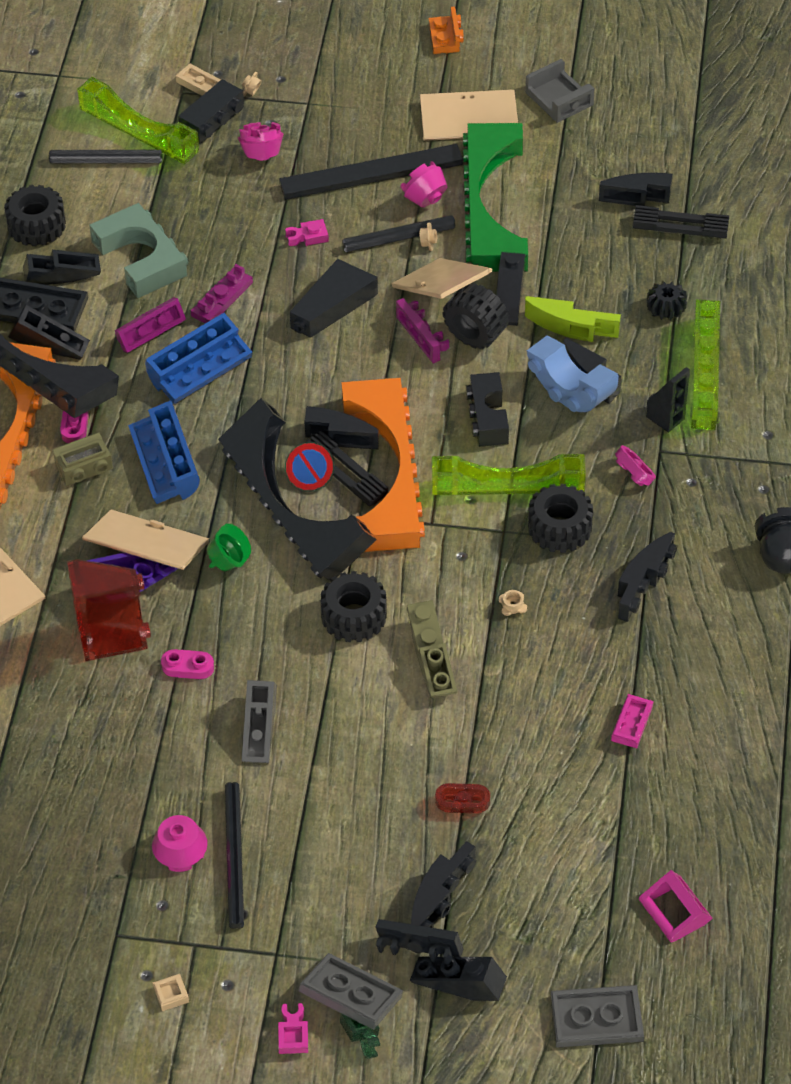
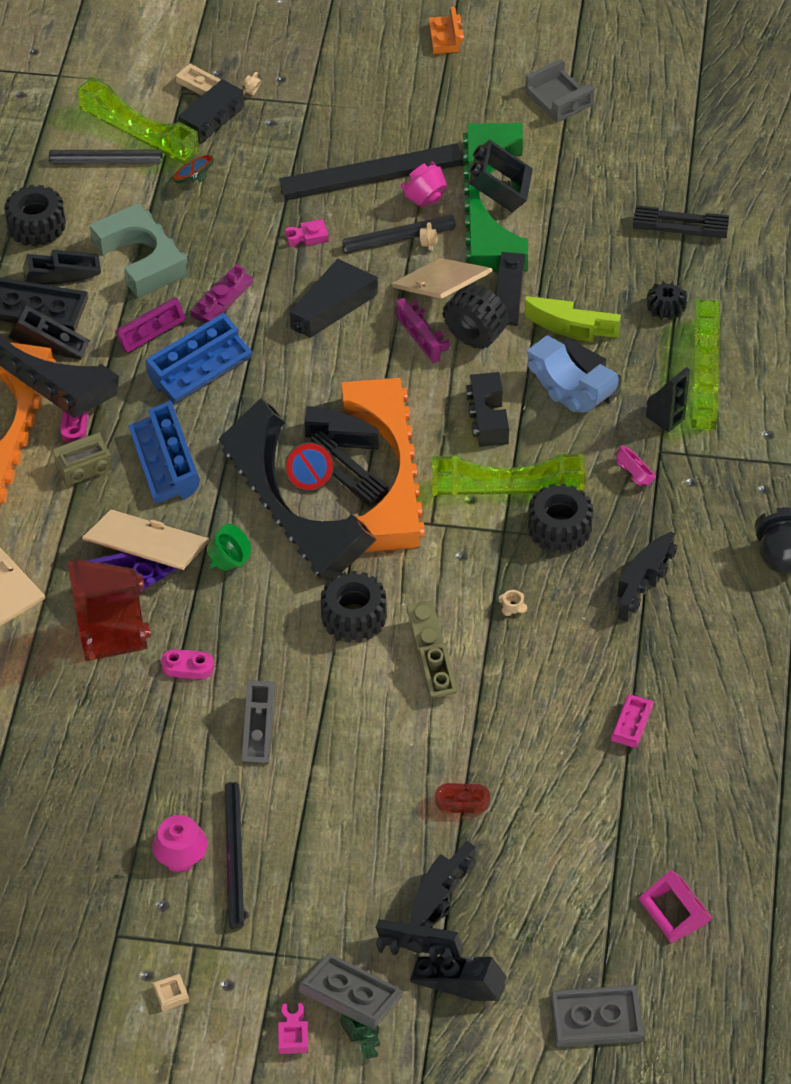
dark pink cone [238,122,284,161] -> none
tan container [420,90,518,141] -> none
black slope [599,173,673,206] -> none
none -> piece [172,155,214,183]
none -> black window [469,139,533,213]

